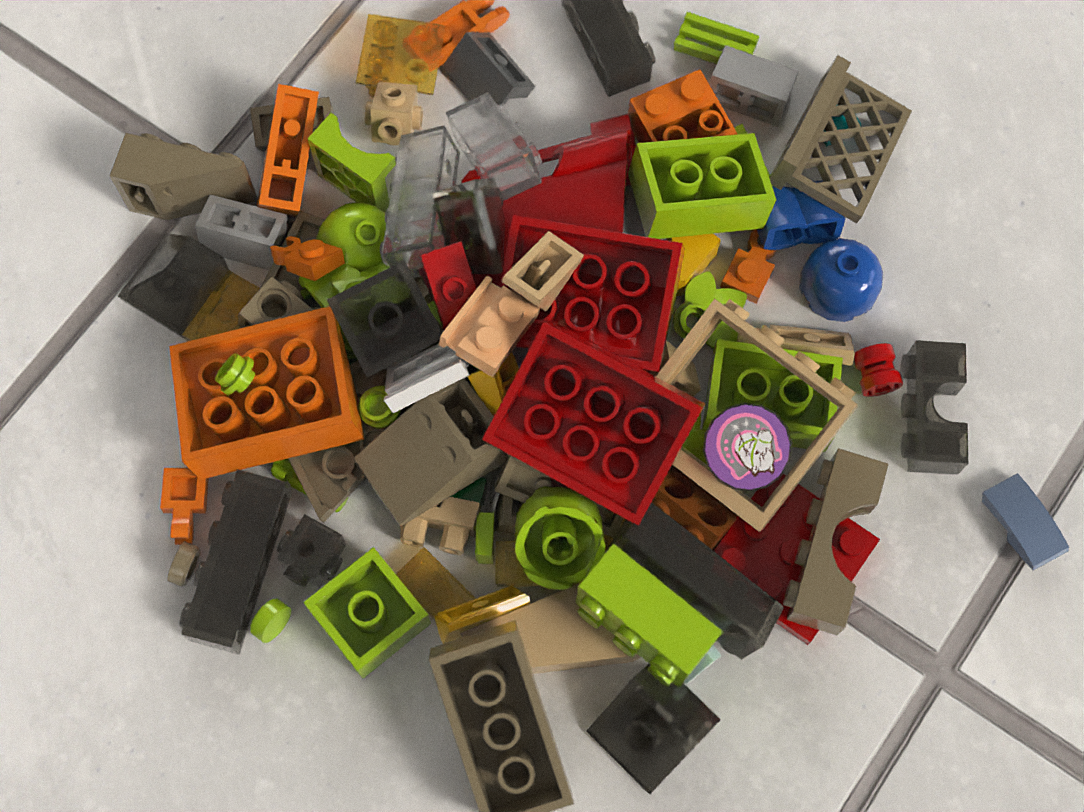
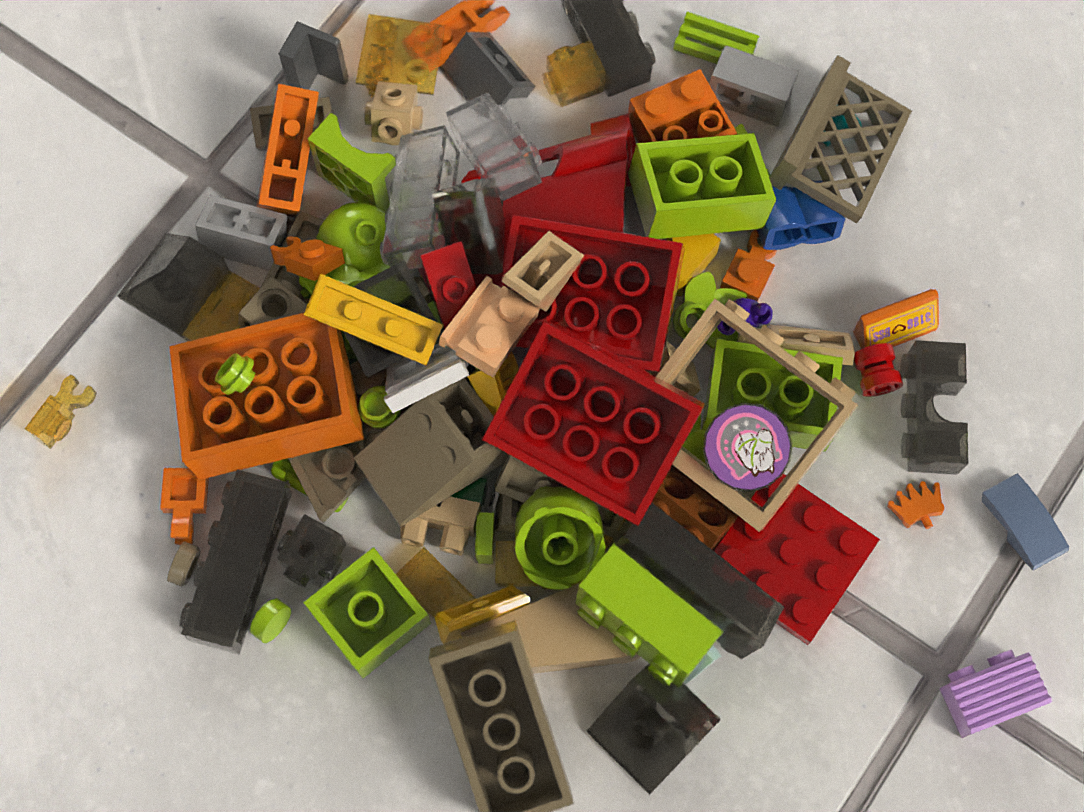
dark tan slope [109,133,257,220] -> none
dark tan arch [783,448,889,636] -> none
blue cylinder [799,238,883,322] -> none
none -> clear yellow plate [25,374,97,449]
none -> dark grey panel [278,21,348,90]
none -> yellow tile [303,274,443,366]
none -> clear yellow brick [543,40,606,107]
none -> dark purple arm [717,298,773,335]
none -> slope [853,289,939,349]
none -> orange piece [887,481,945,529]
none -> lavender brick [939,649,1052,738]

